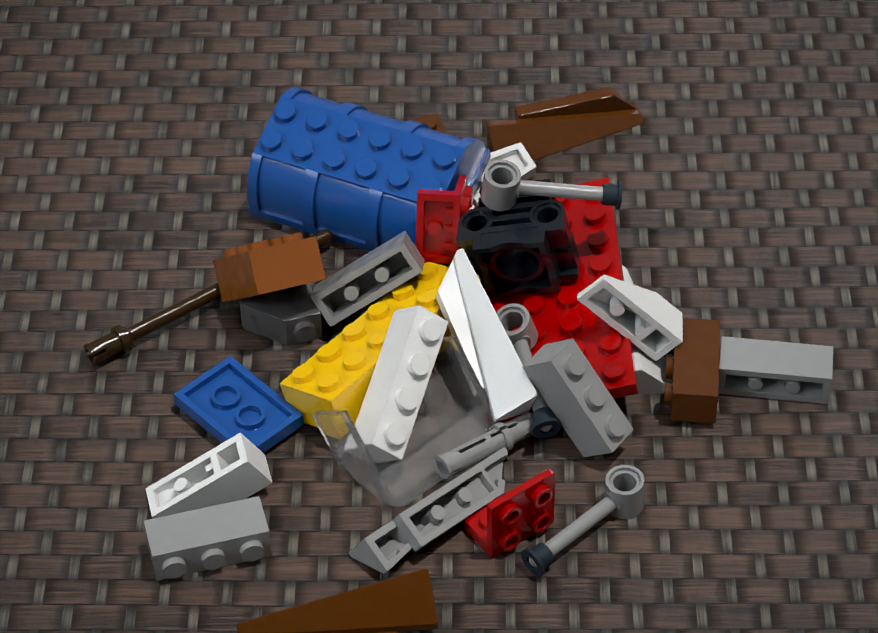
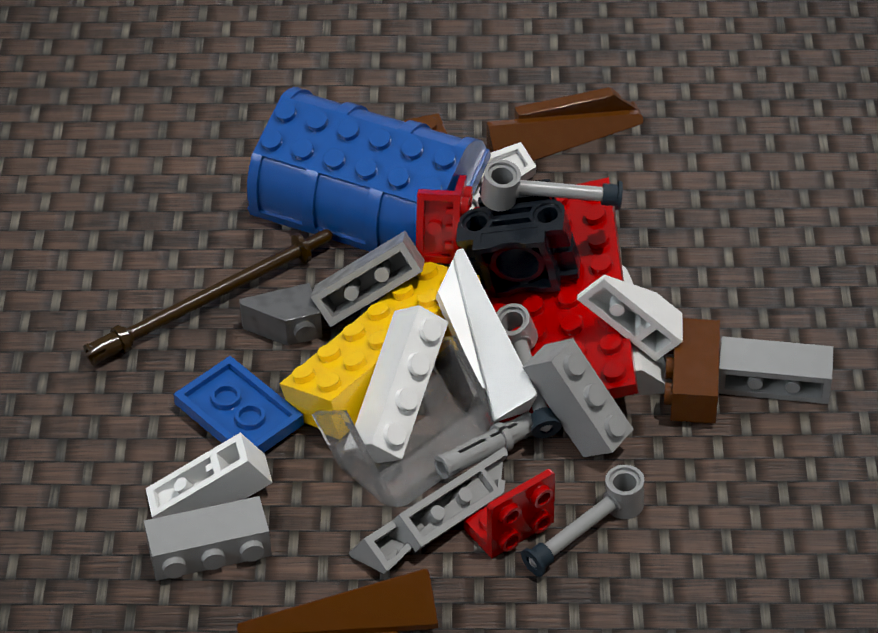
dark orange brick [213,232,326,302] -> none

